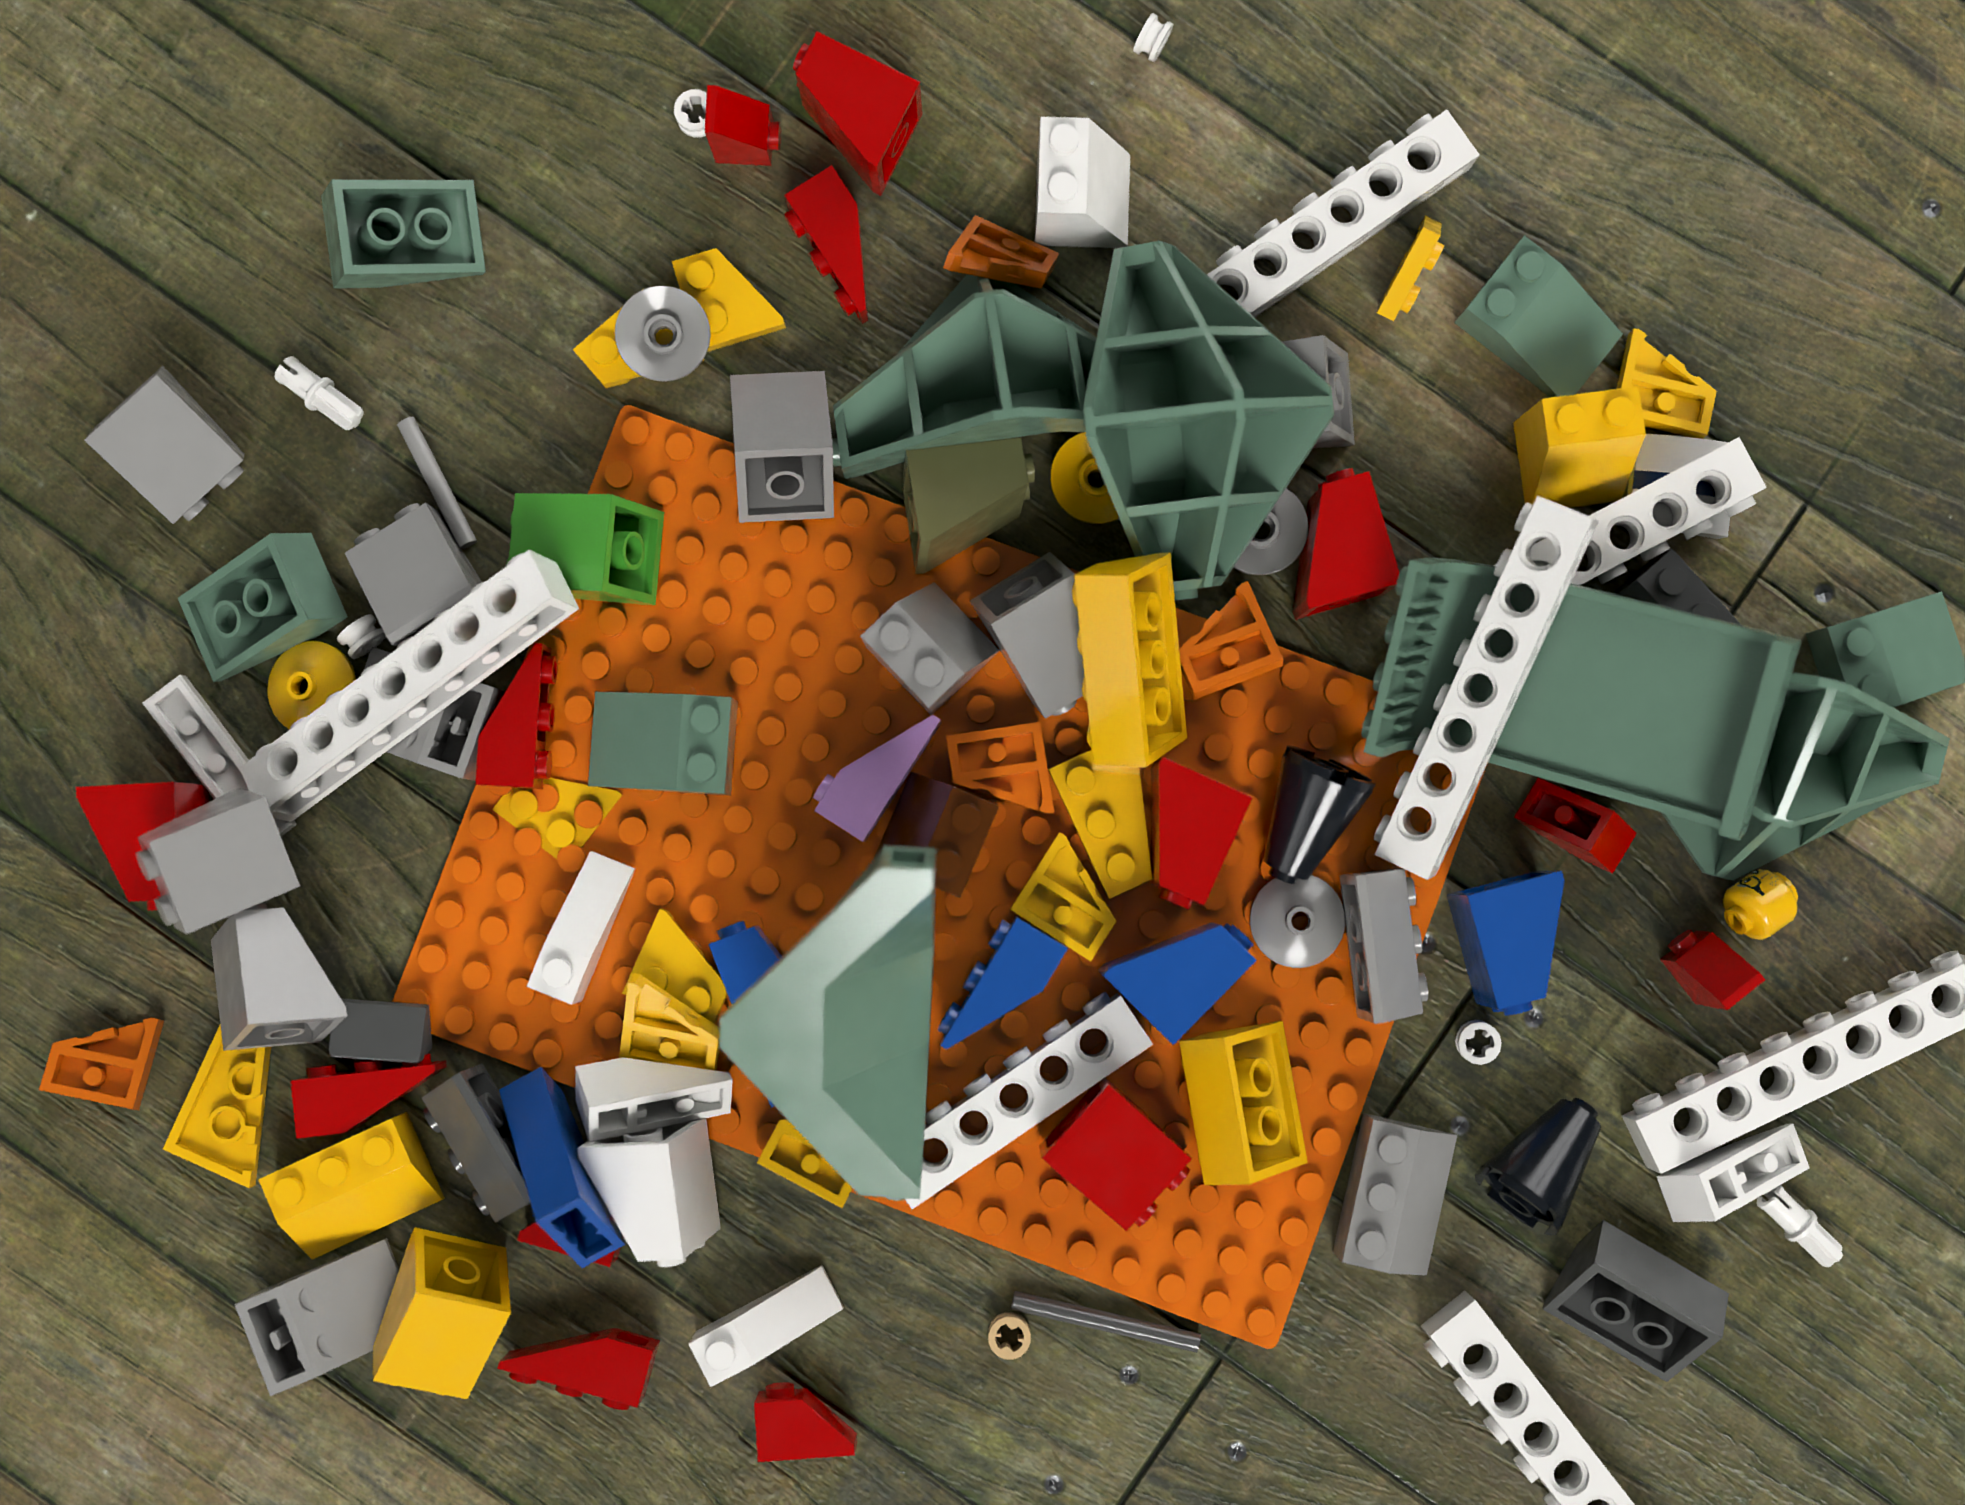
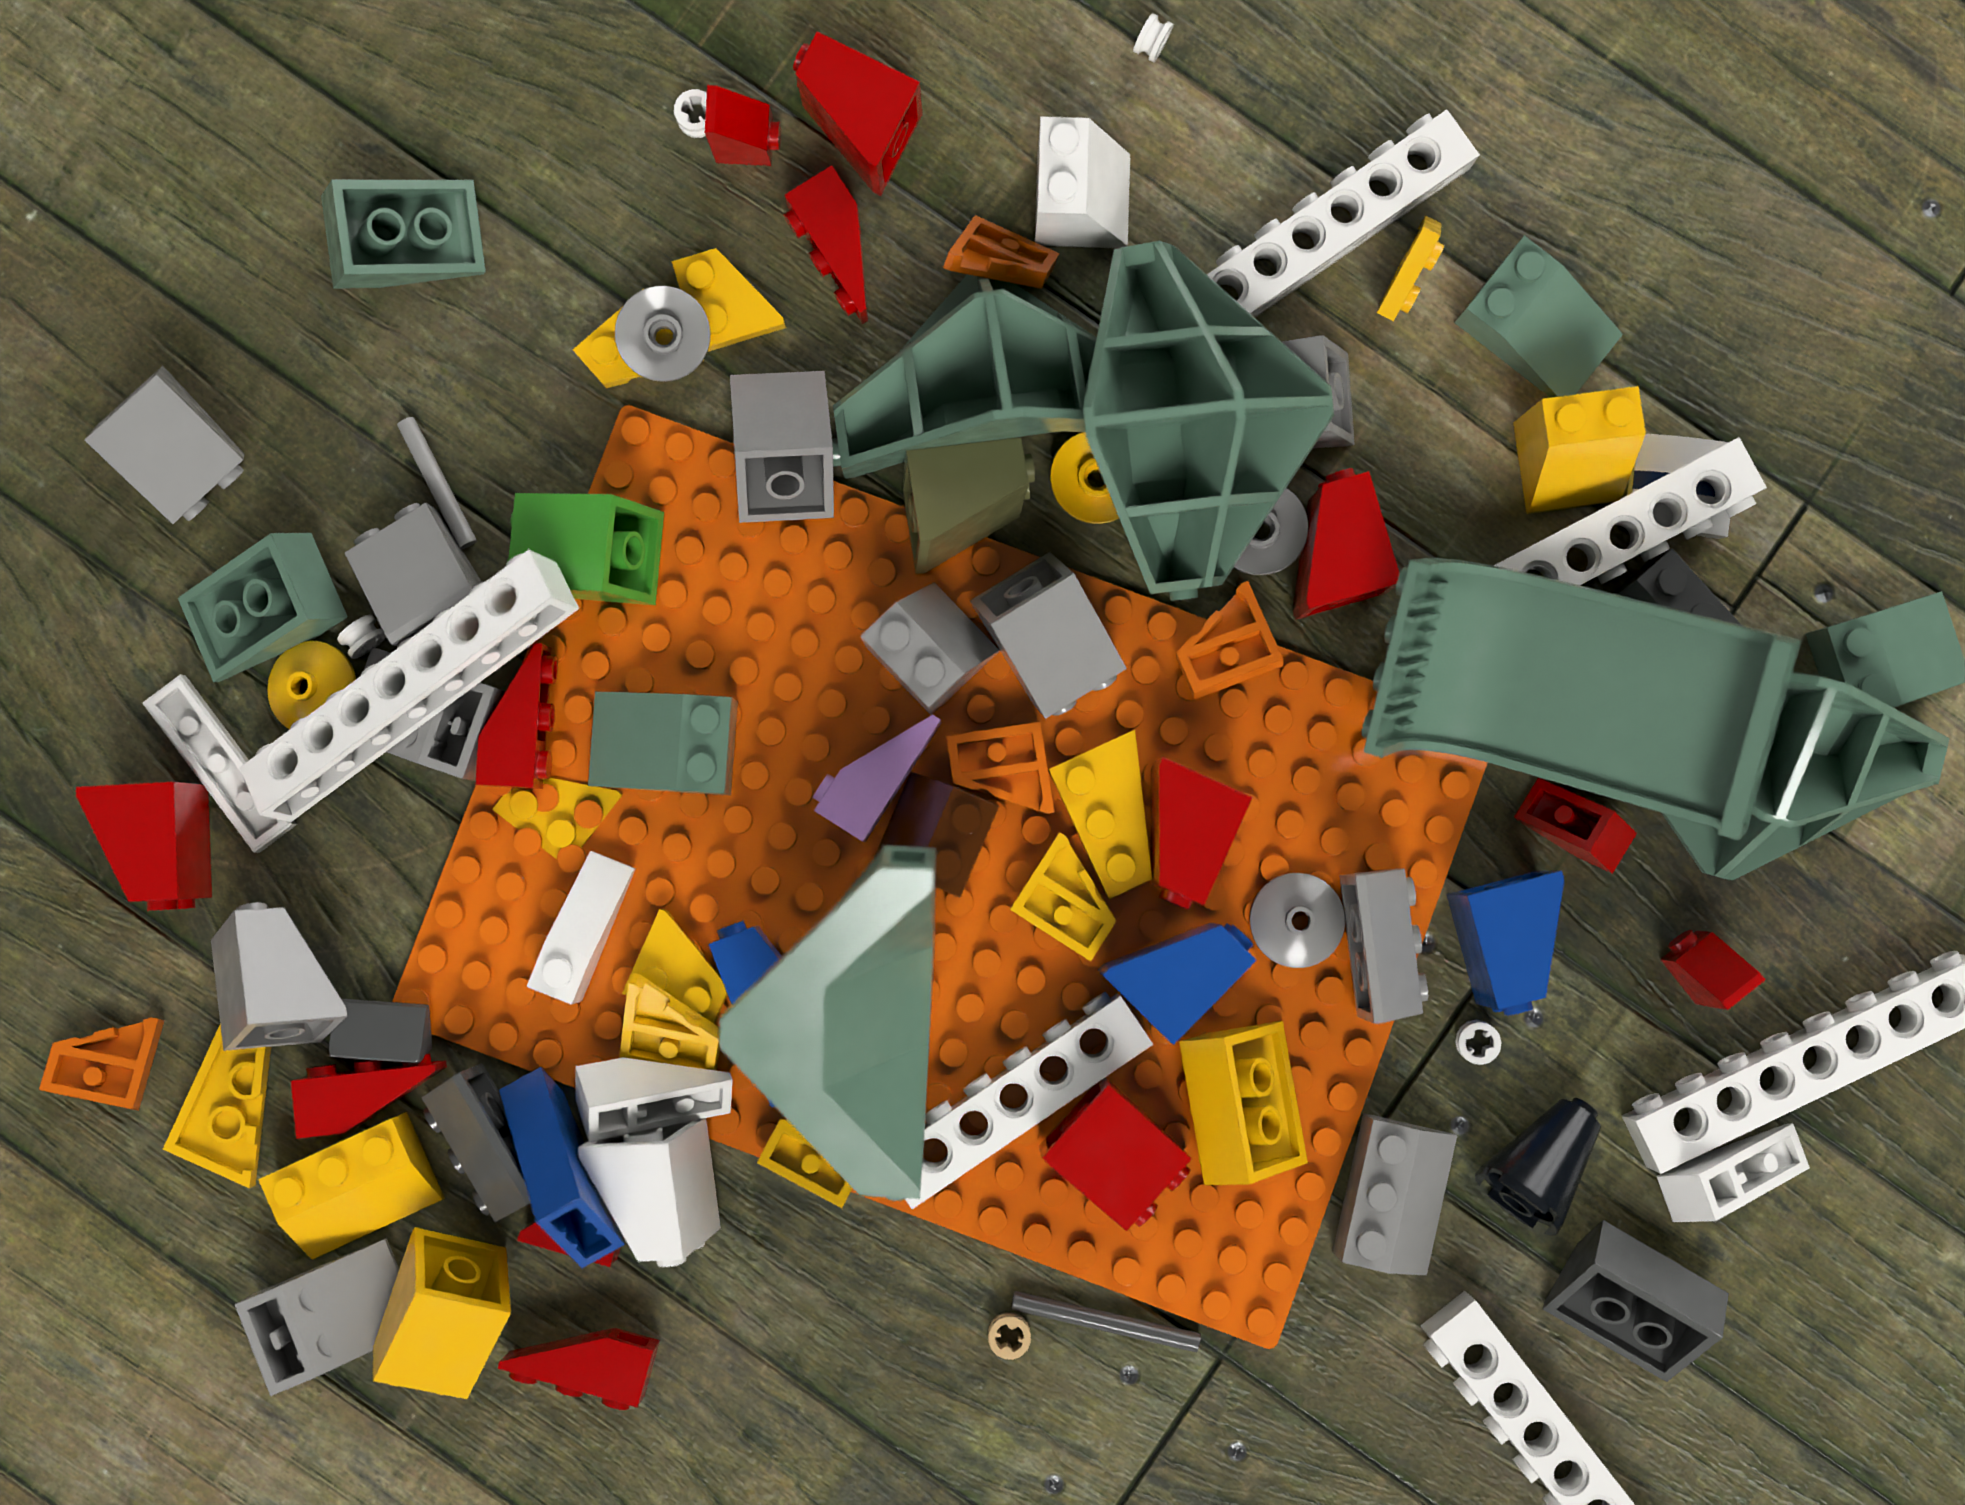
light grey slope [136,788,300,934] -> none
white axle [274,356,364,431] -> none
white slope [688,1265,844,1387] -> none
red slope [754,1382,857,1462] -> none
blue slope [938,915,1068,1049] -> none
yellow slope [1072,552,1187,768] -> none
black cone [1264,745,1376,884] -> none
white brick [1374,495,1599,880] -> none
yellow wing [1616,328,1717,439] -> none
yellow head [1723,869,1798,940] -> none
white axle [1756,1185,1843,1267] -> none

